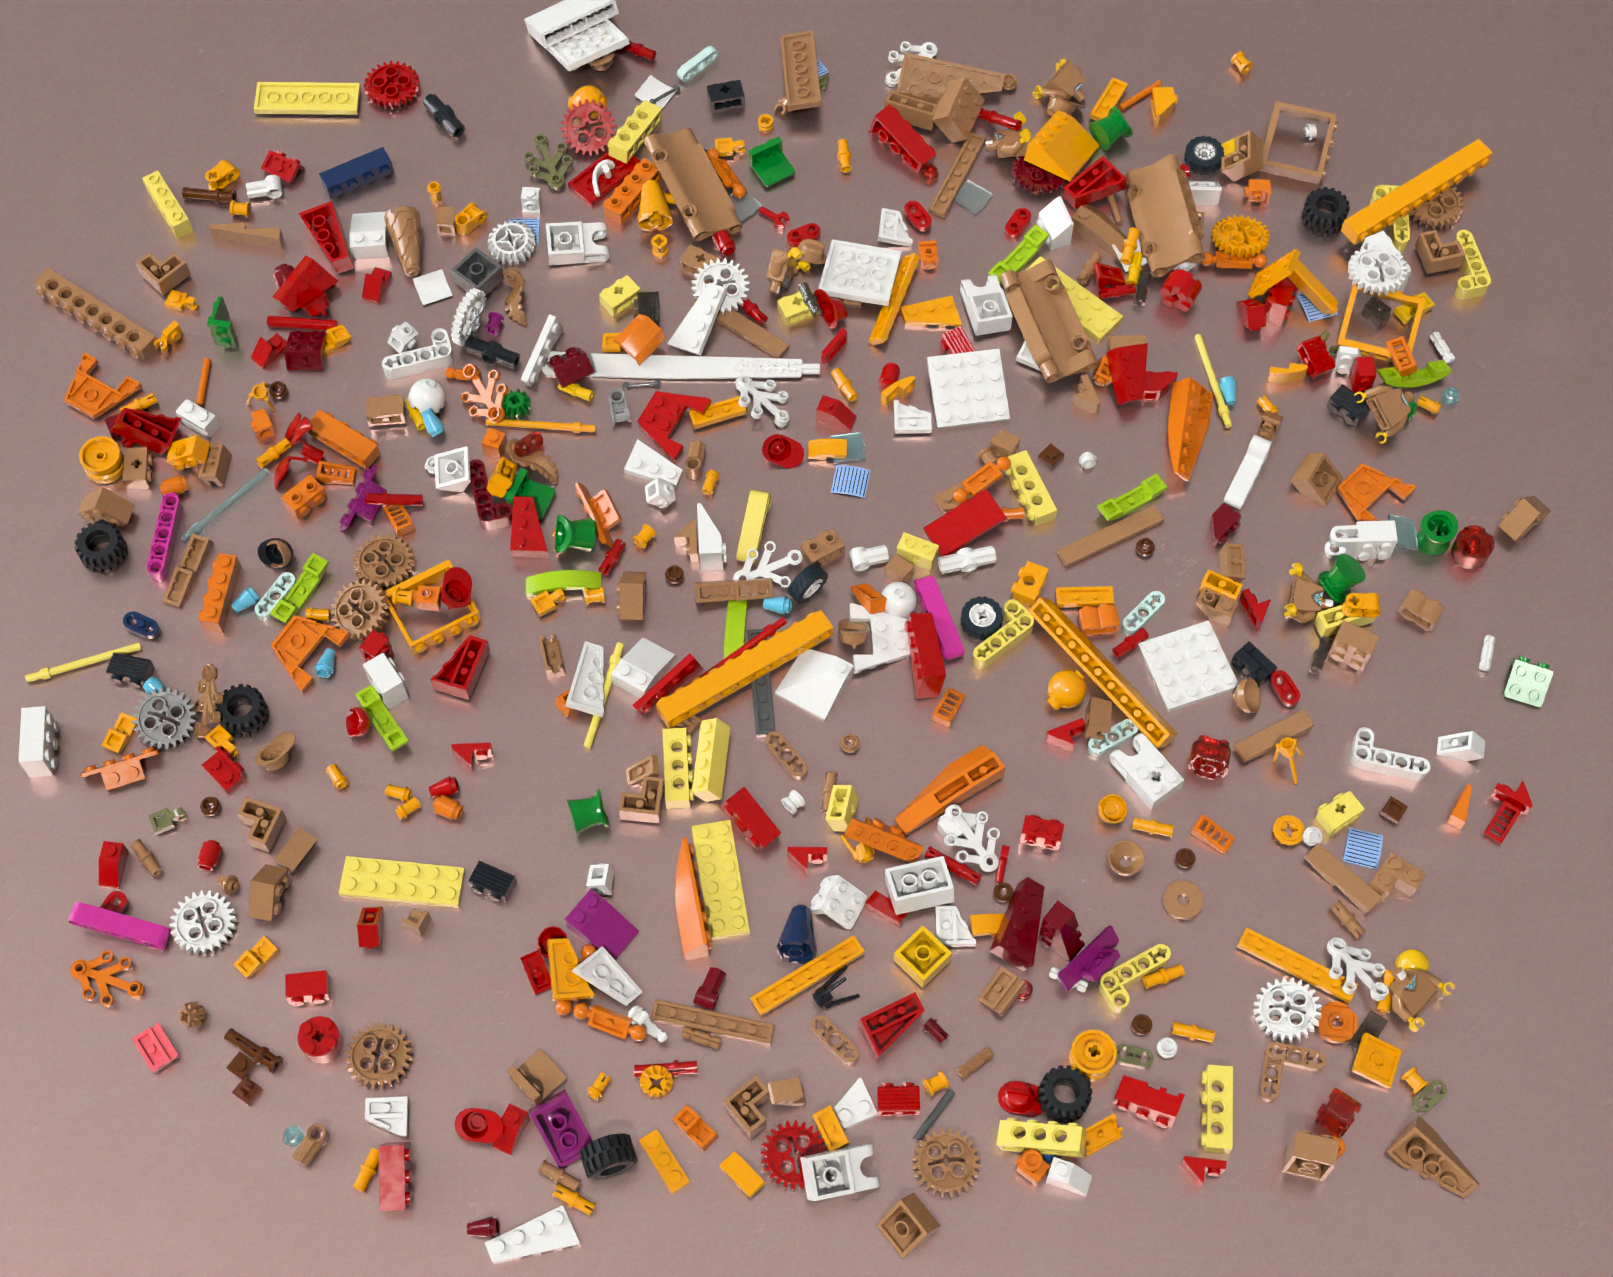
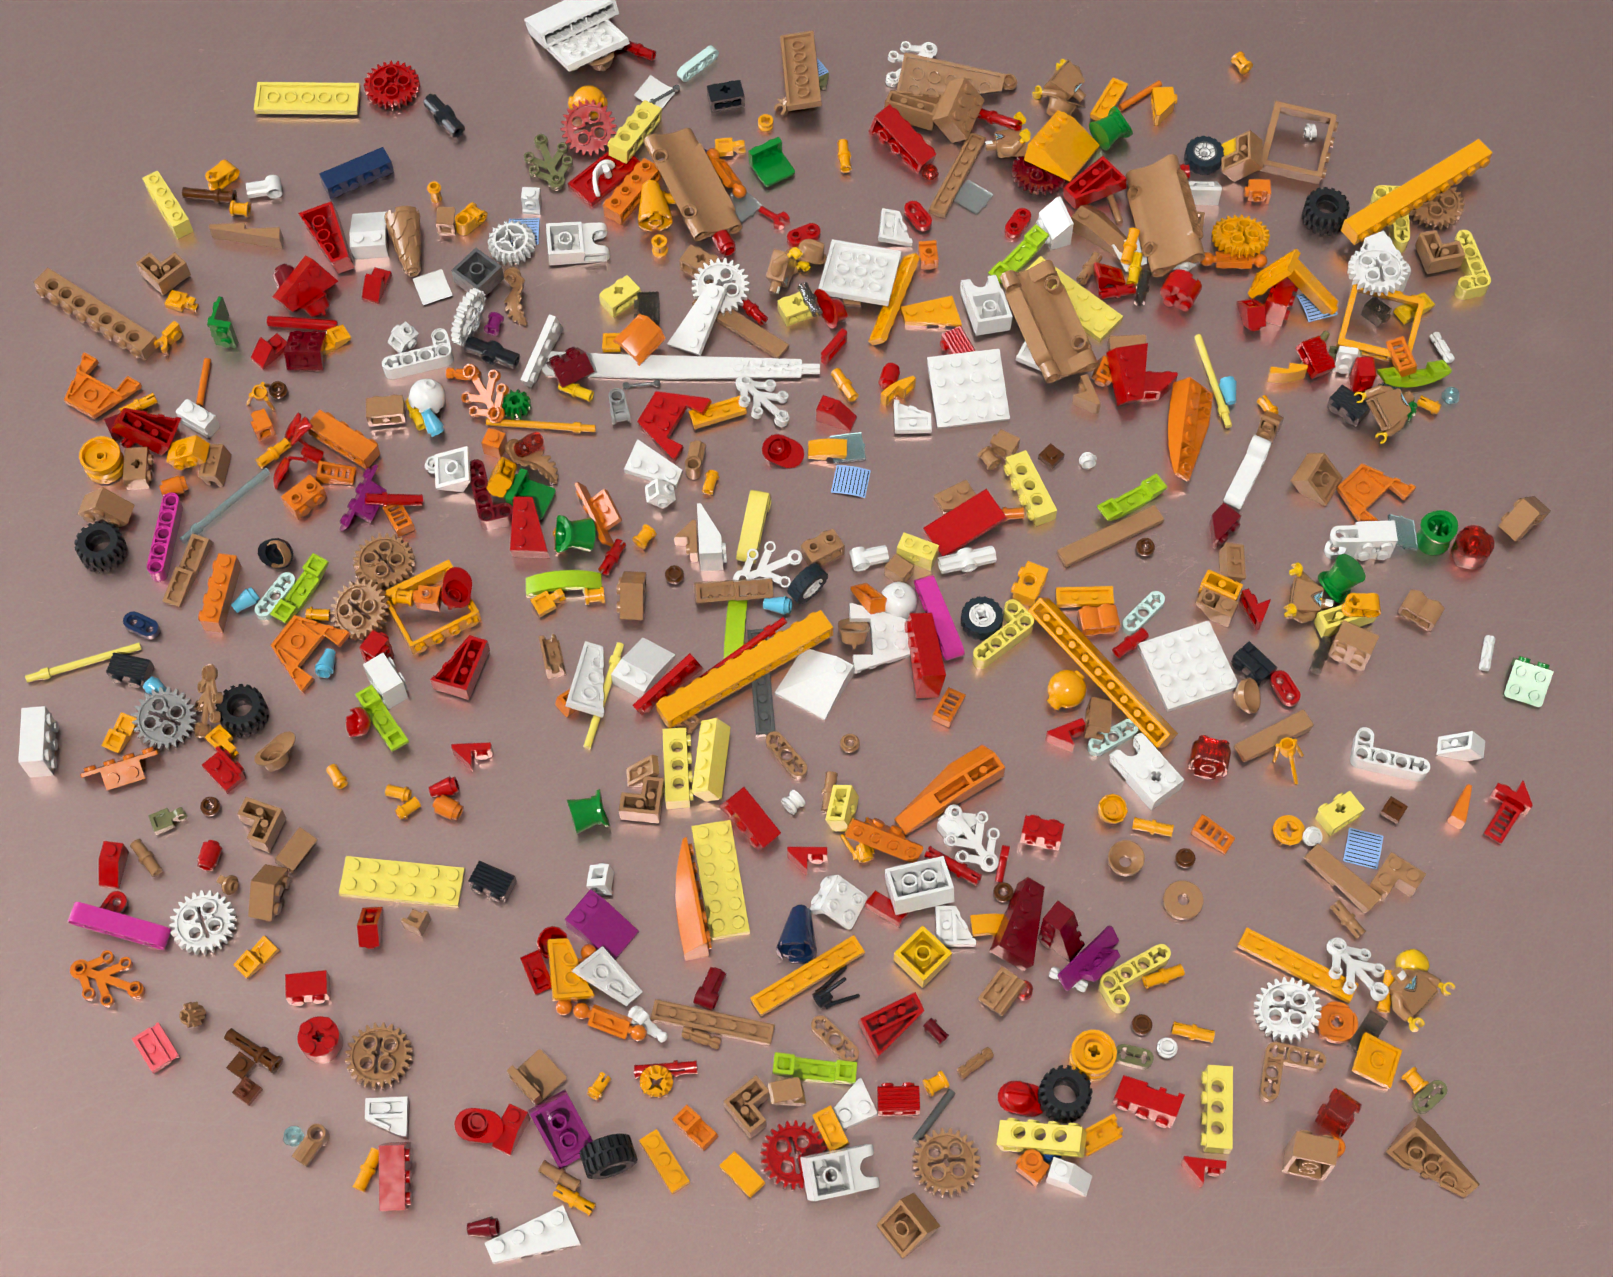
red bracket [261,150,305,184] -> none
orange plate [953,456,1011,503] -> none
none -> lime slope [772,1052,857,1084]

